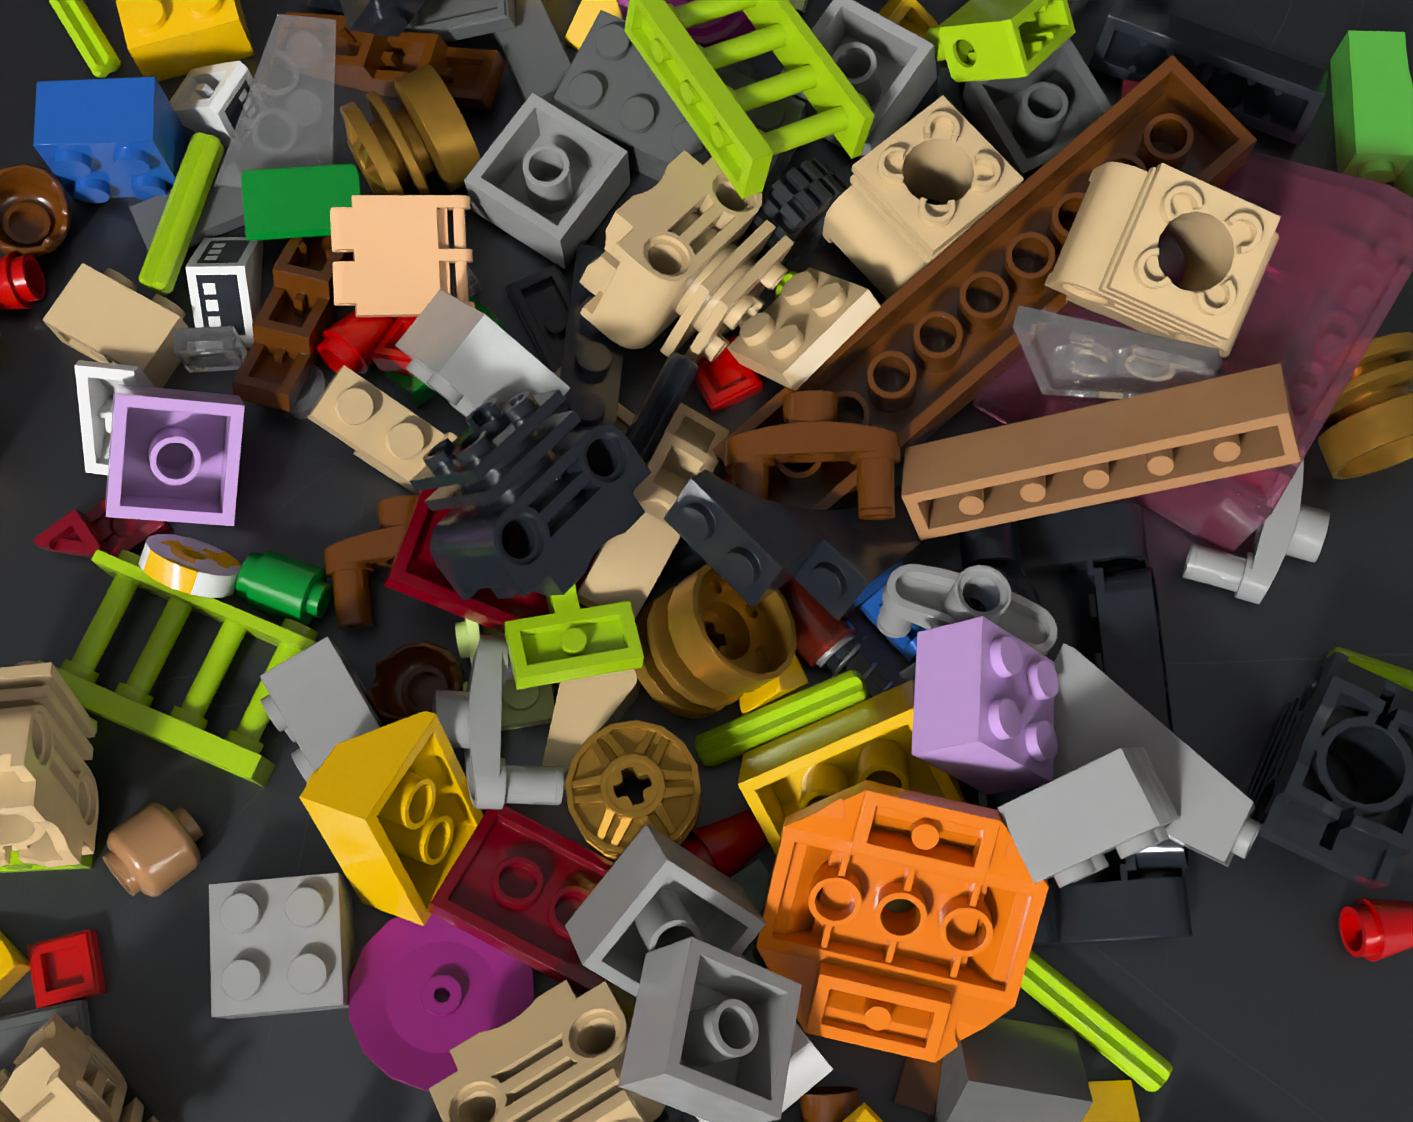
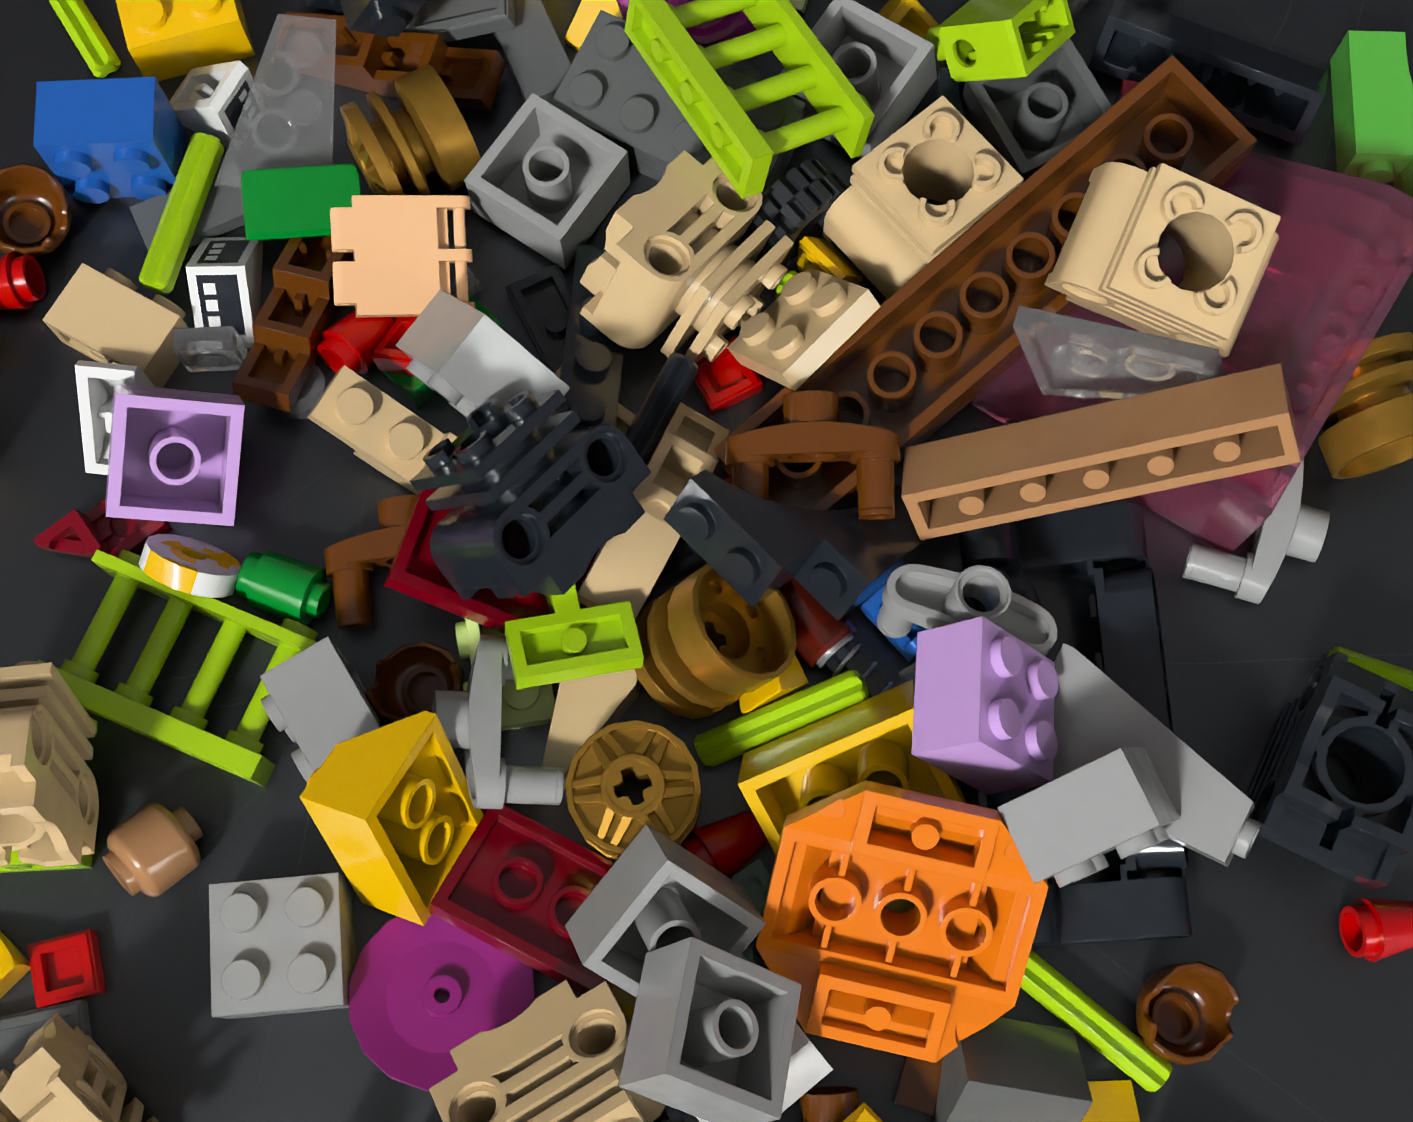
none -> yellow slope [797,236,864,285]
none -> reddish brown hair [1136,961,1239,1065]

